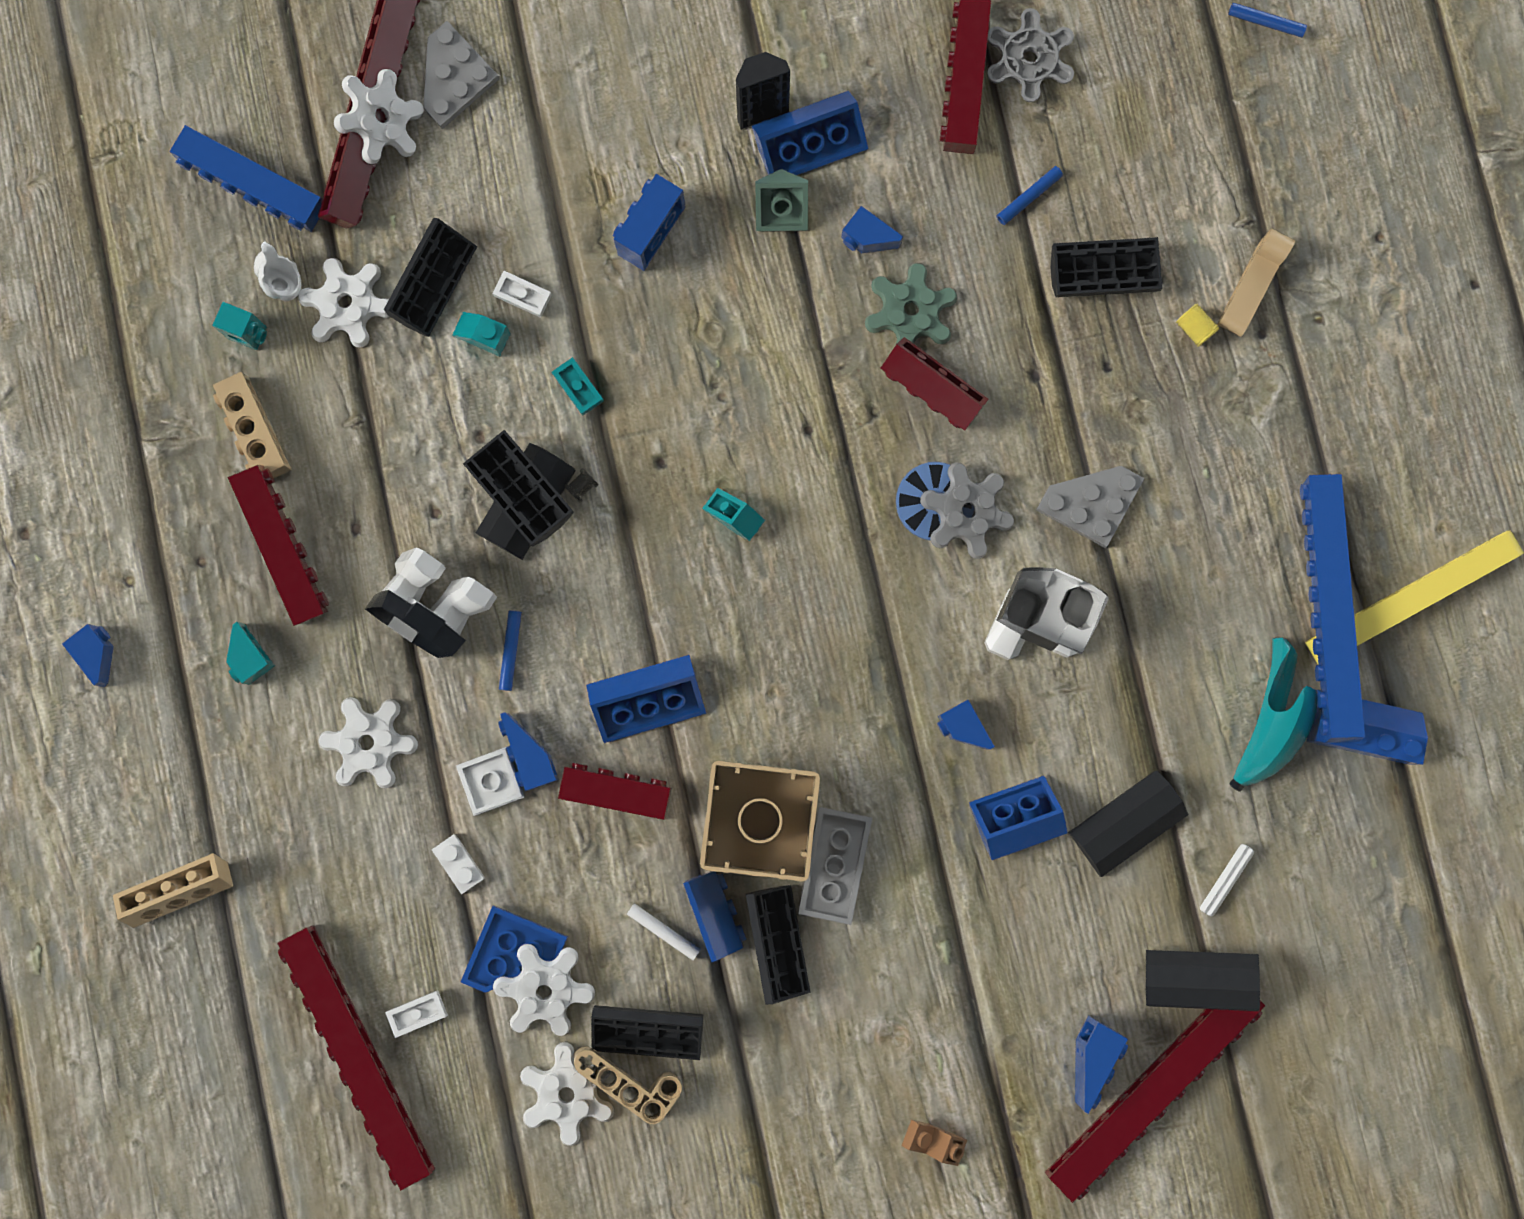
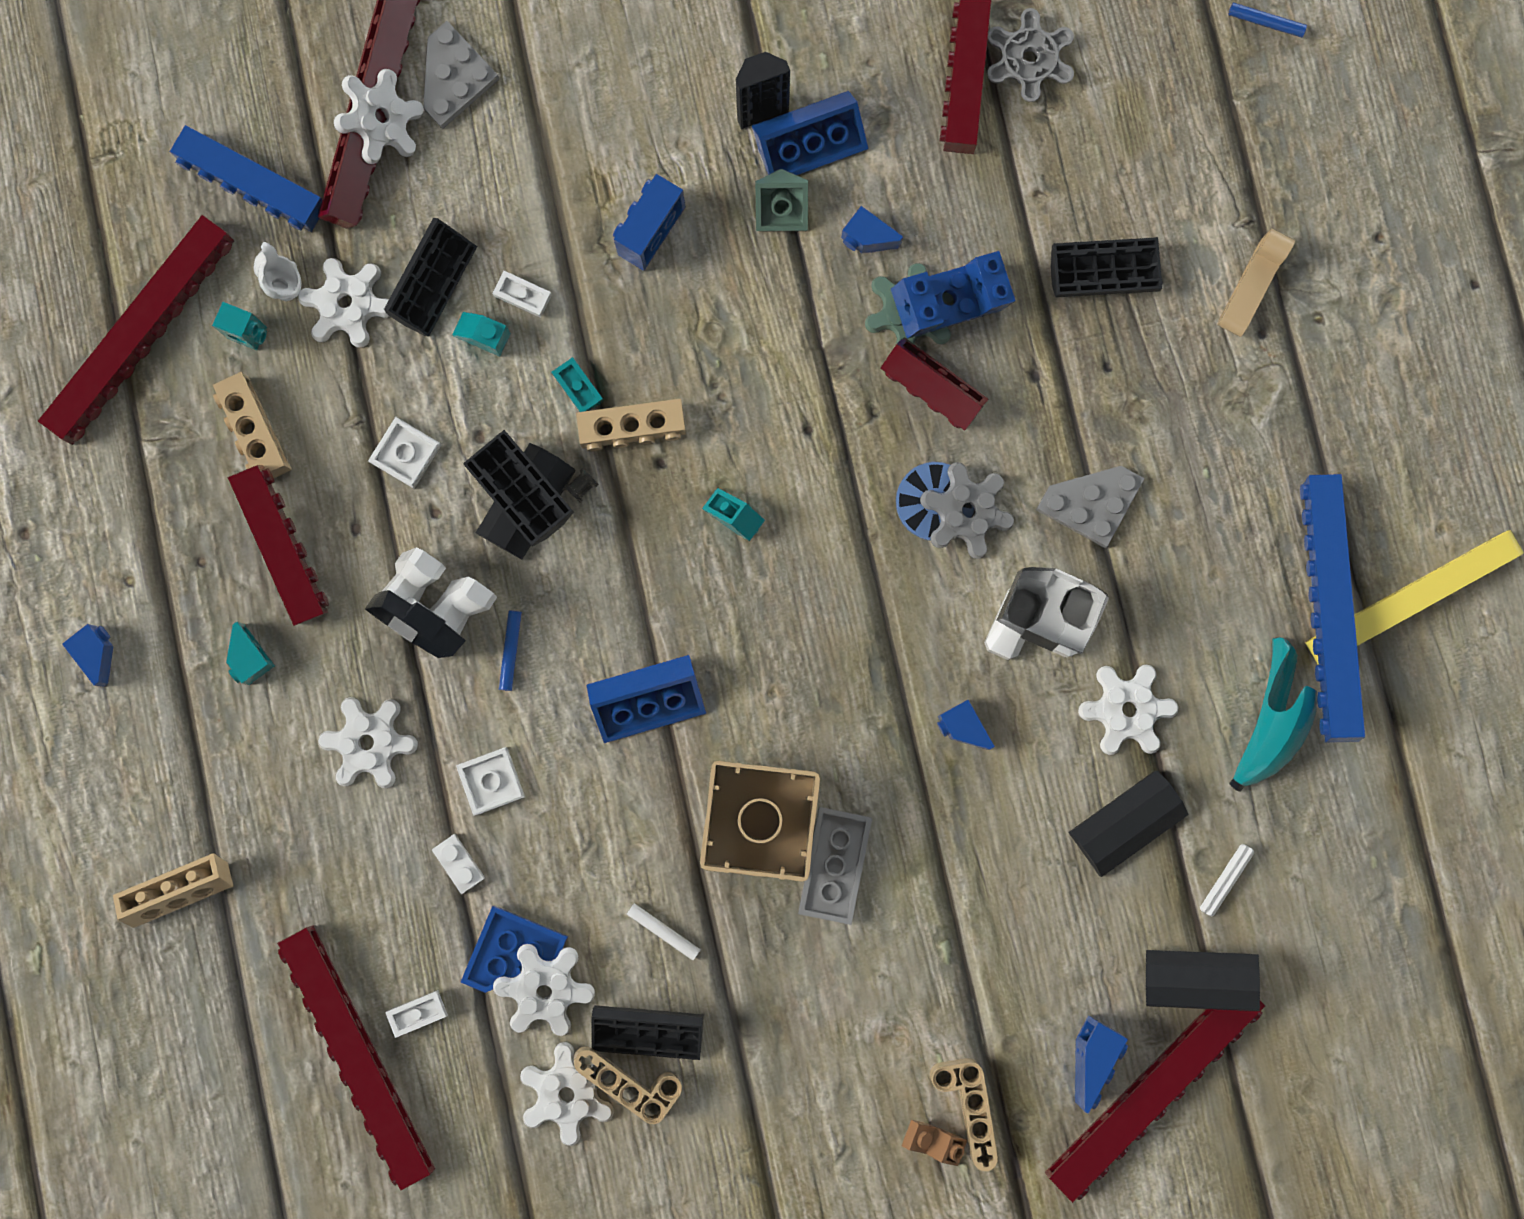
blue slope [498,712,559,791] -> none
dark red brick [558,763,672,820] -> none
blue slope [683,871,747,962] -> none
black piece [746,885,811,1005] -> none
blue slope [969,776,1068,860] -> none
blue piece [996,166,1063,225] -> none
light yellow piece [1176,304,1219,347] -> none
blue slope [1306,690,1428,765] -> none
none -> dark red brick [38,215,234,445]
none -> white tile [368,417,442,489]
none -> tan brick [576,399,686,451]
none -> blue plate [891,251,1016,339]
none -> tan beam [930,1058,998,1171]
none -> white plate [1078,665,1178,755]

